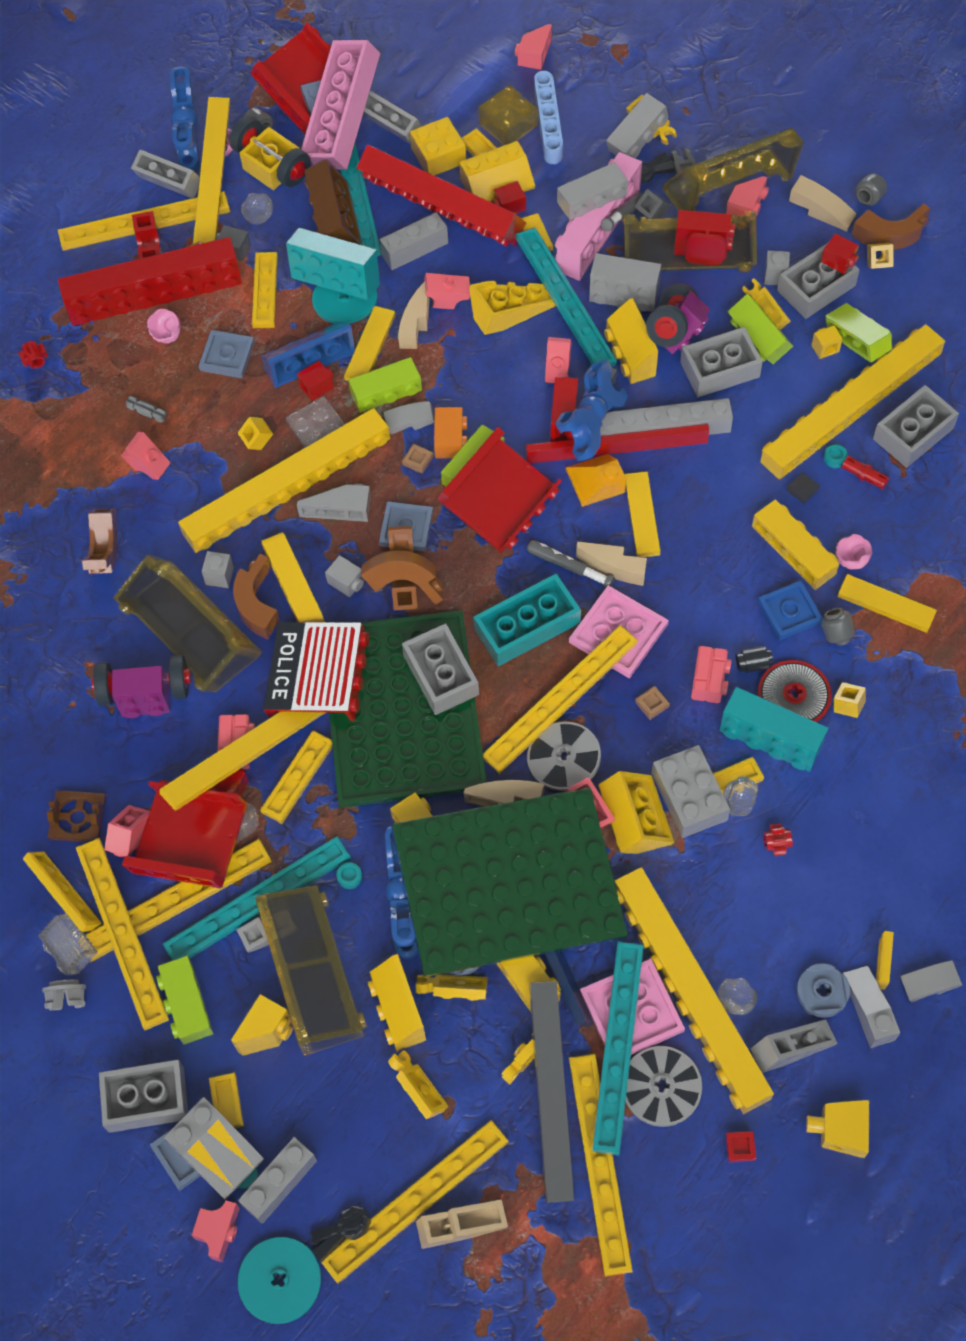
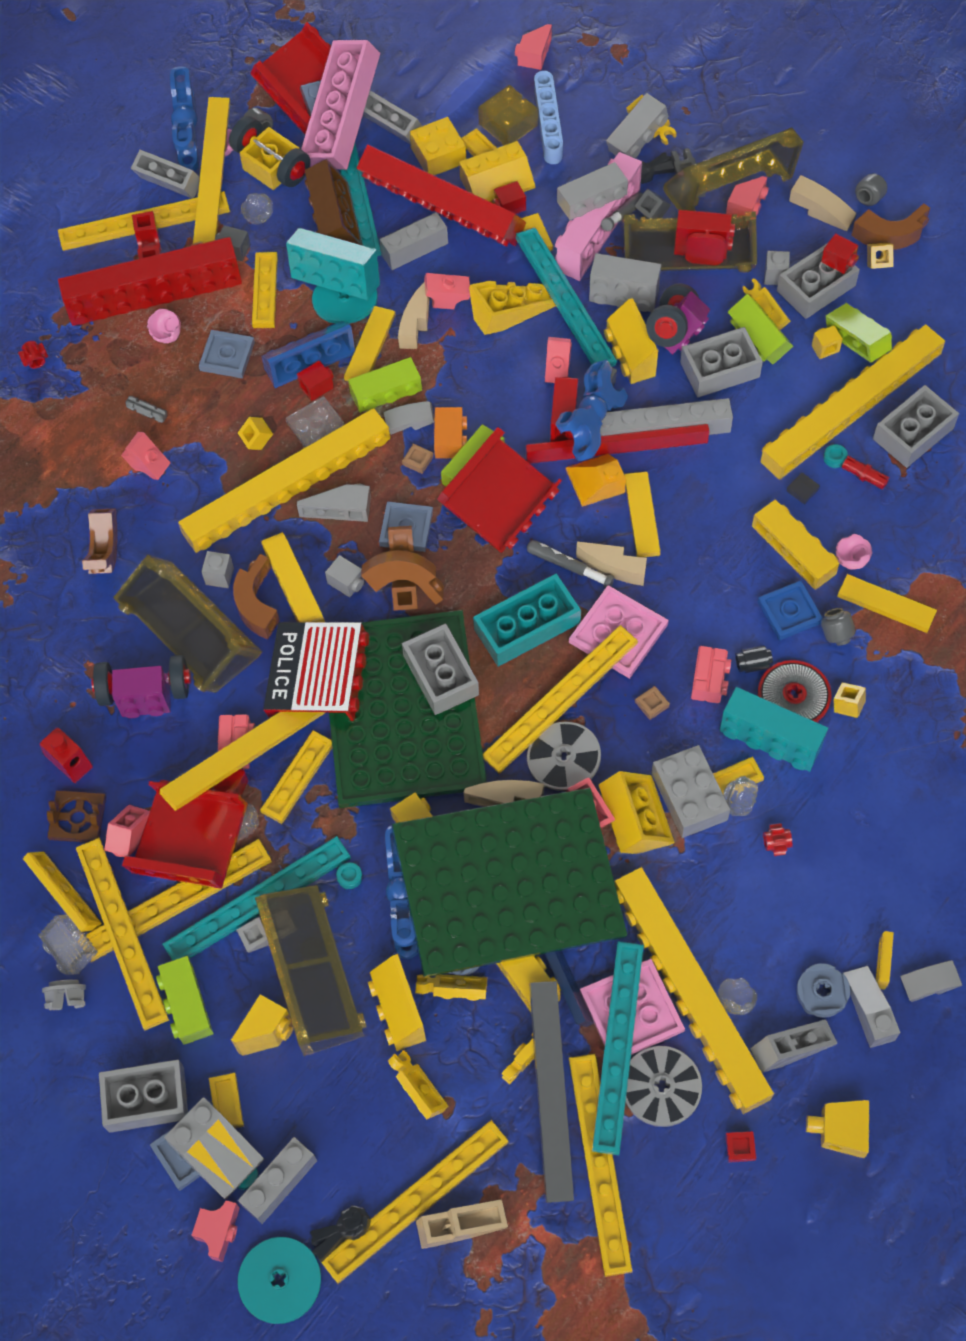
none -> red torso [39,727,93,783]

